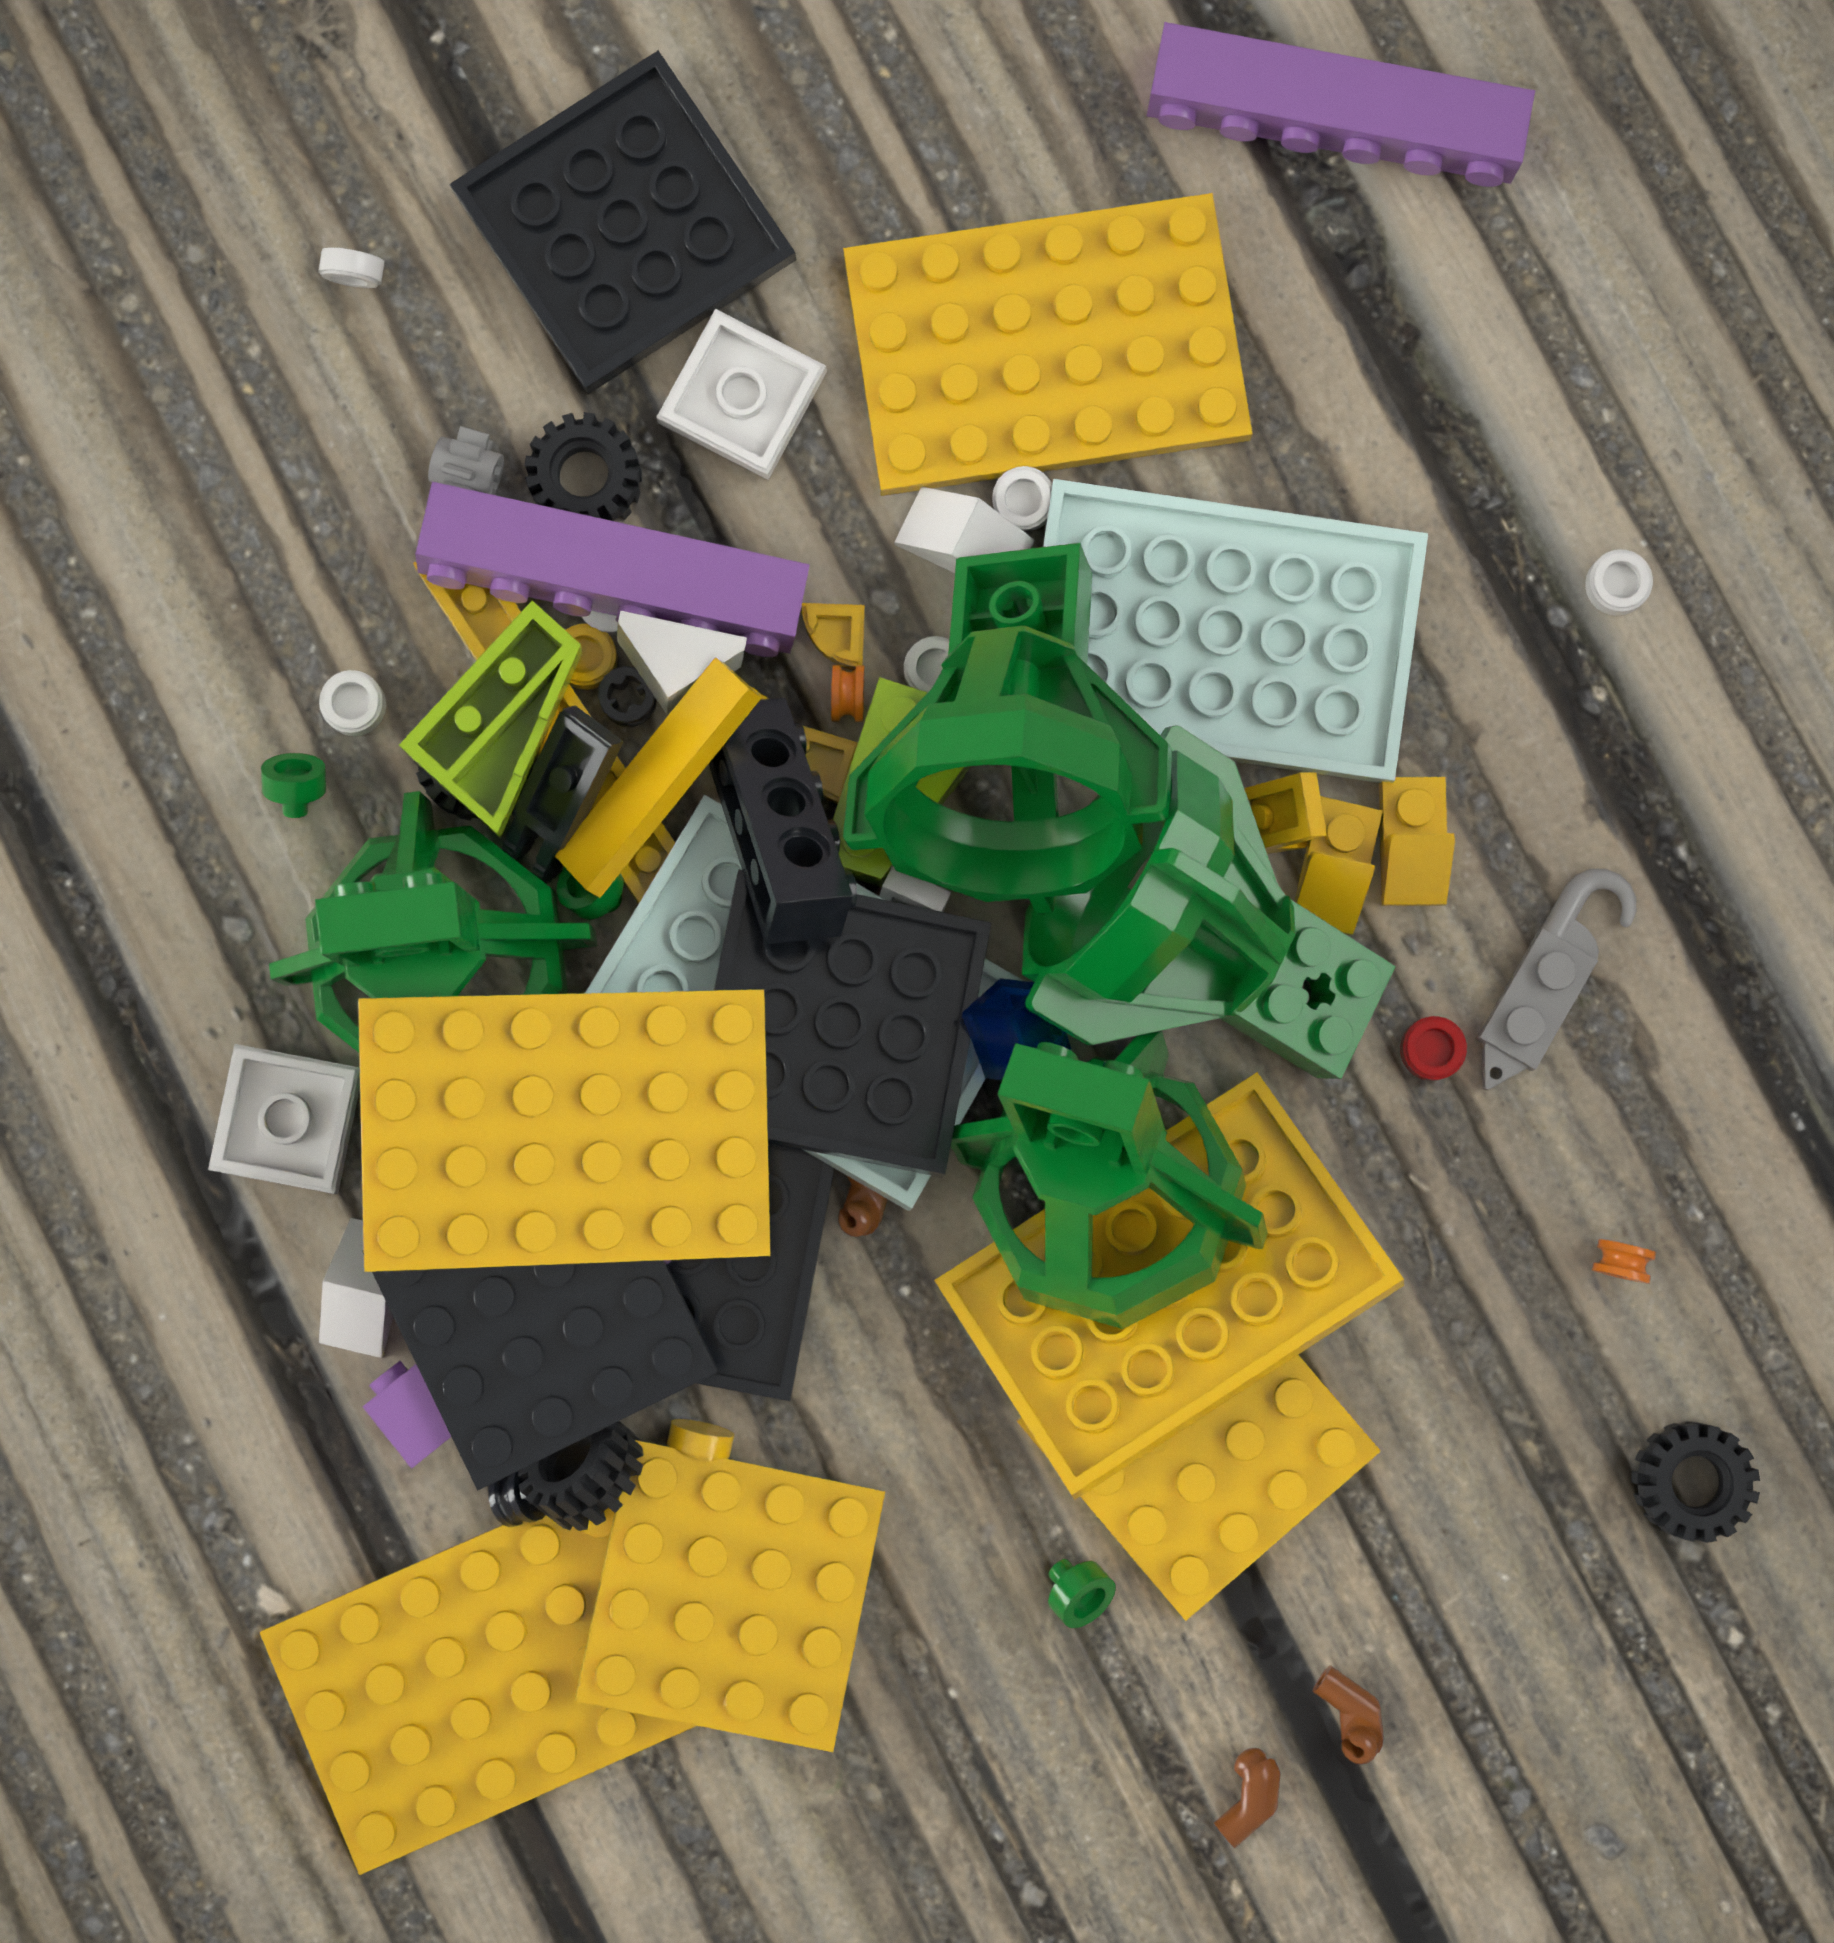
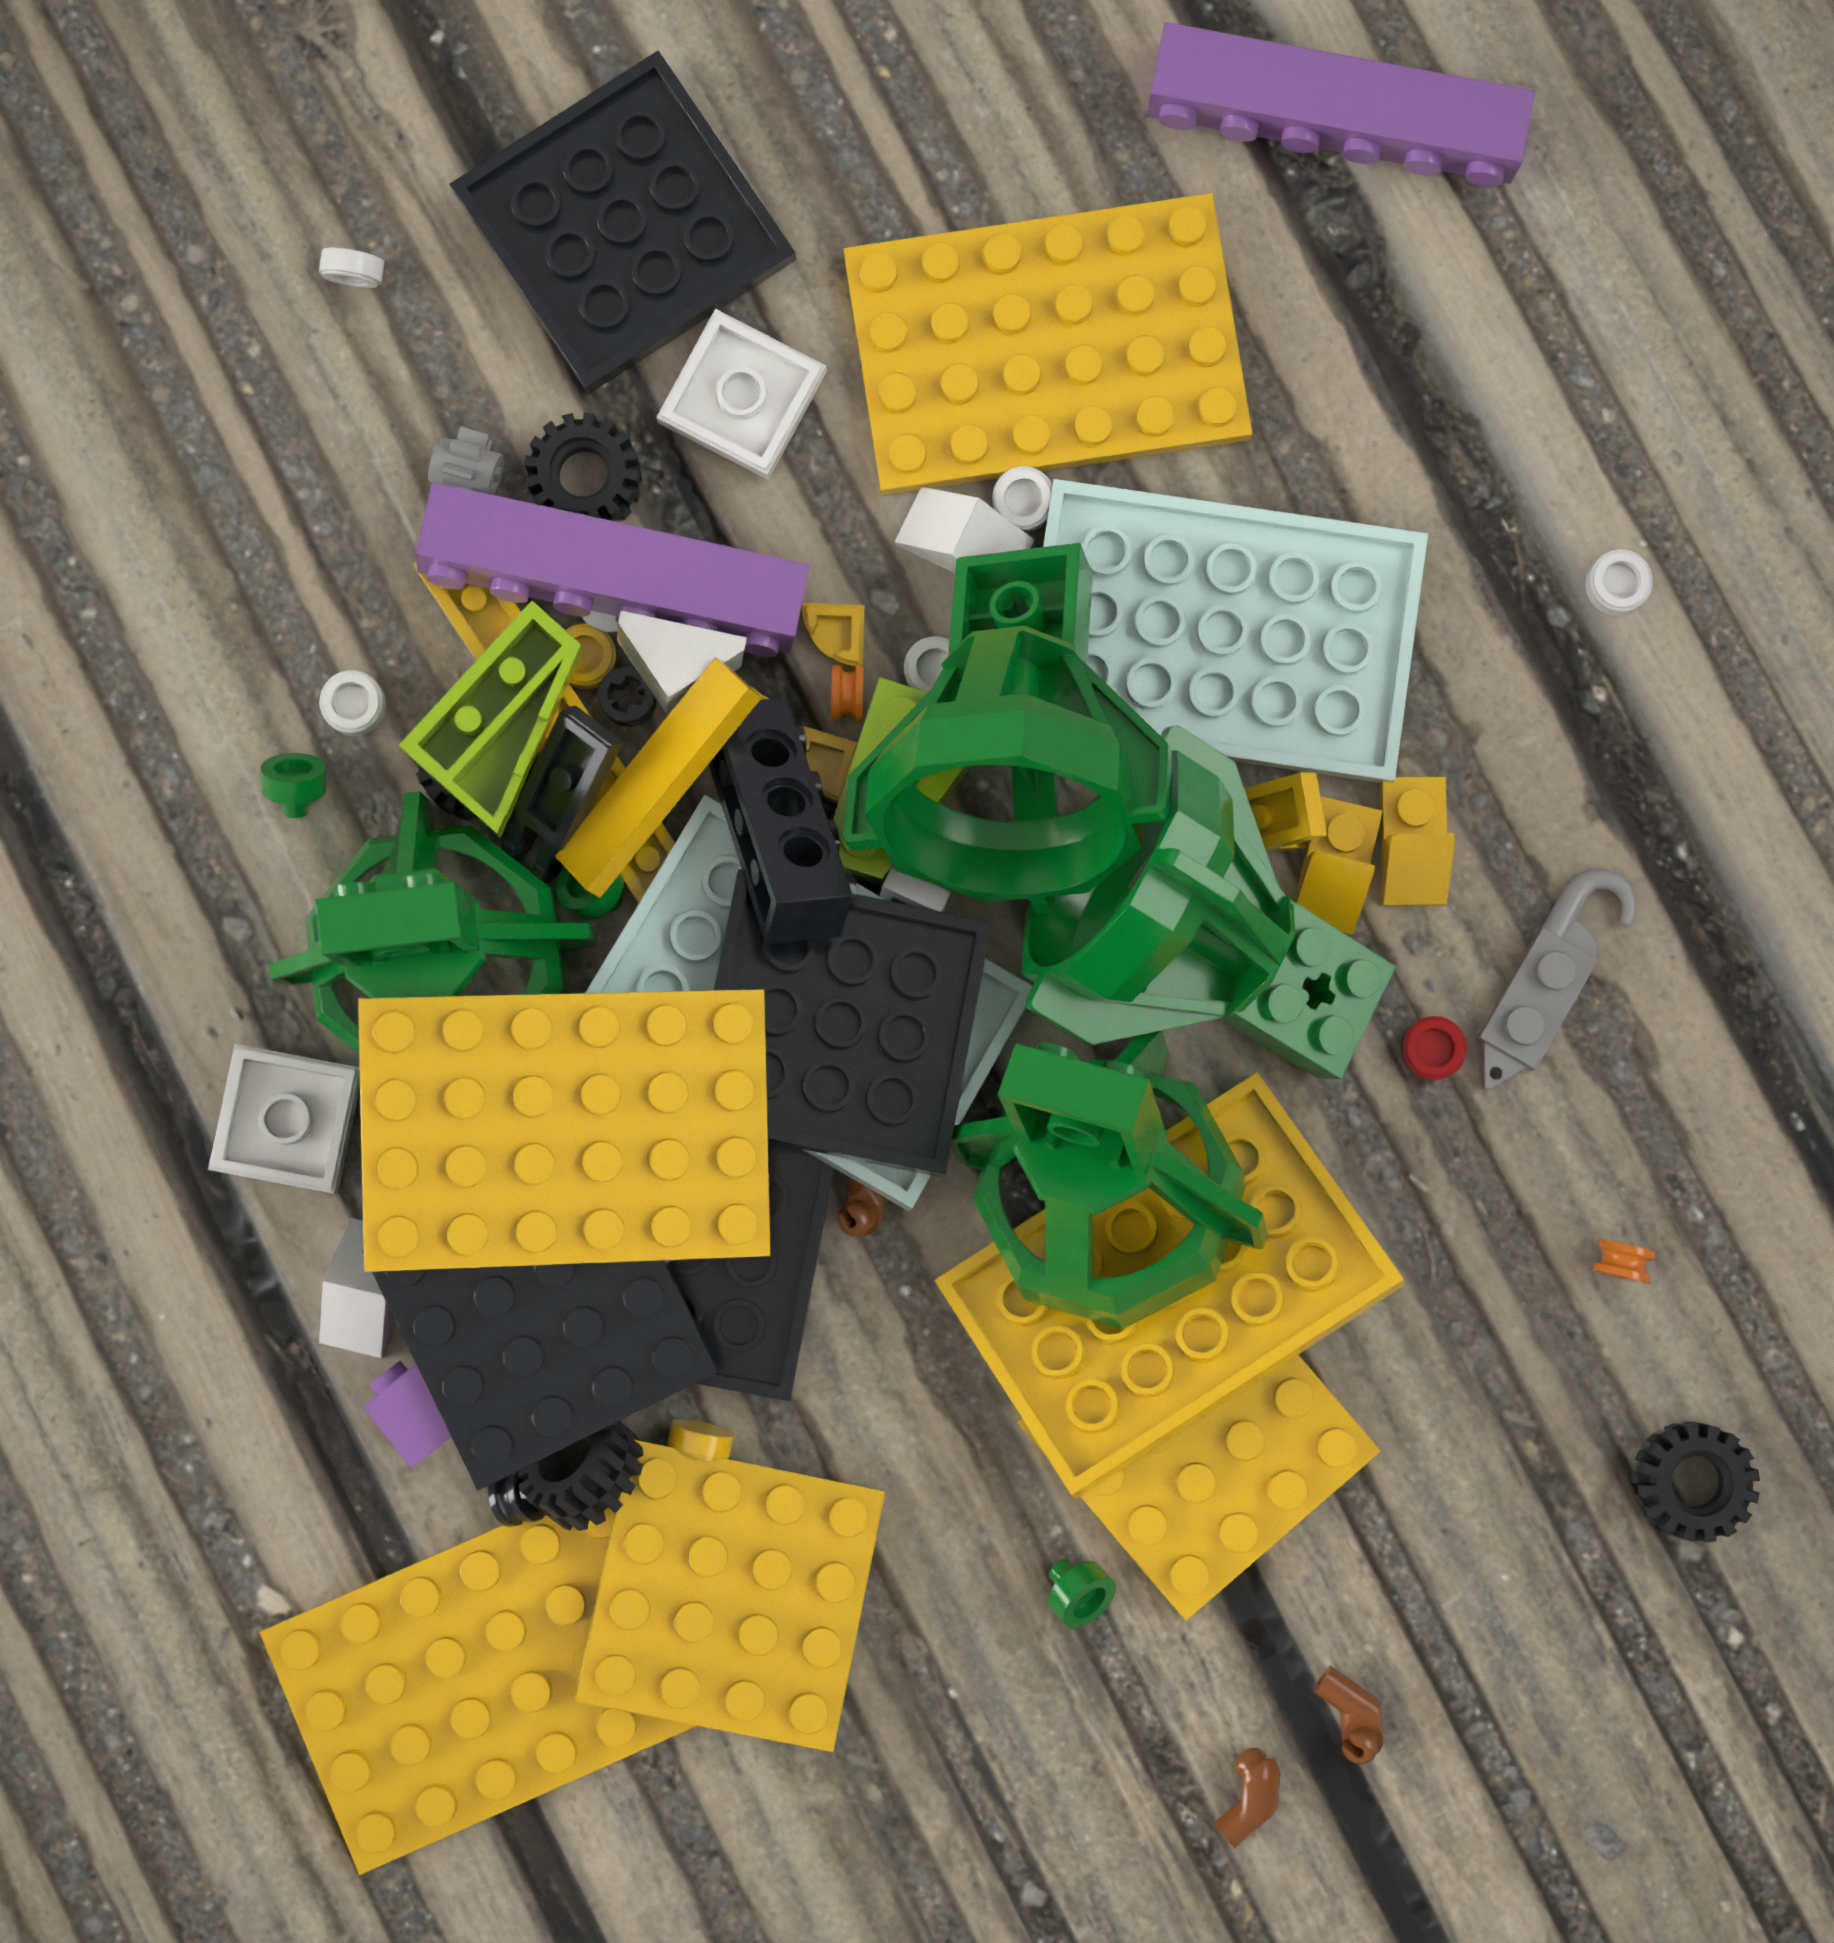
clear blue brick [961,978,1072,1080] -> none

